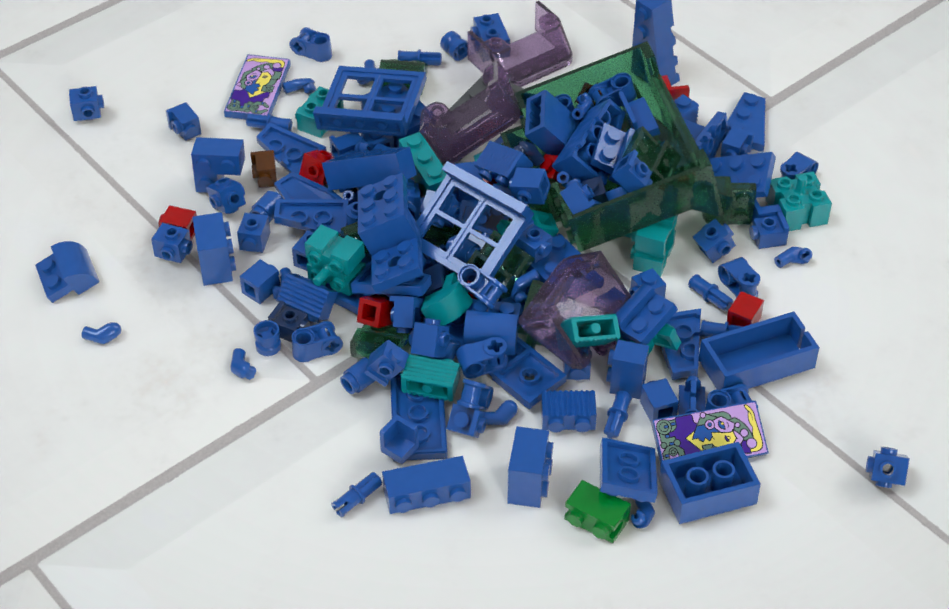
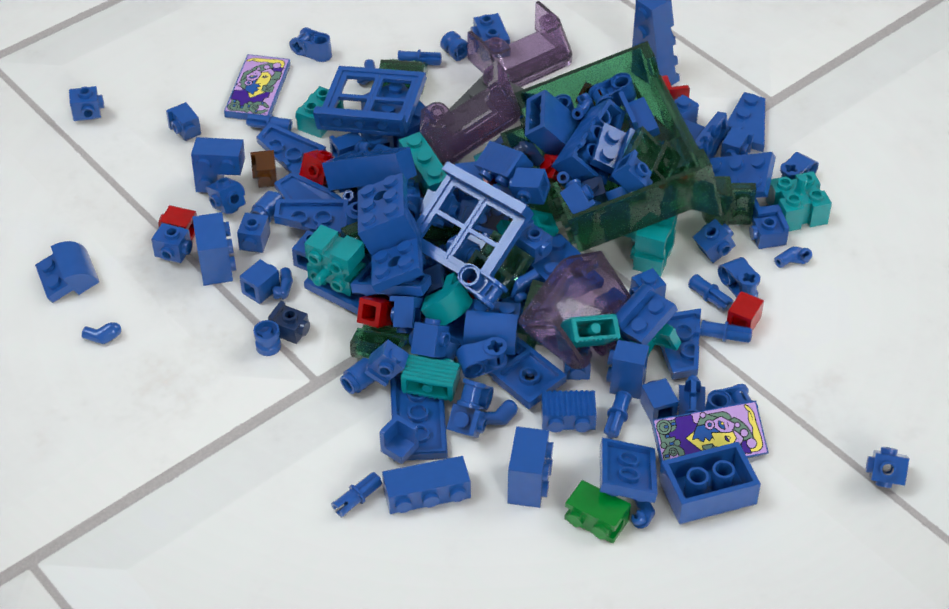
blue arm [230,348,256,380] -> none
blue brick [276,273,338,323] -> none
blue arm [282,78,316,94] -> none
blue piece [292,321,343,362] -> none
blue piece [699,311,820,390] -> none

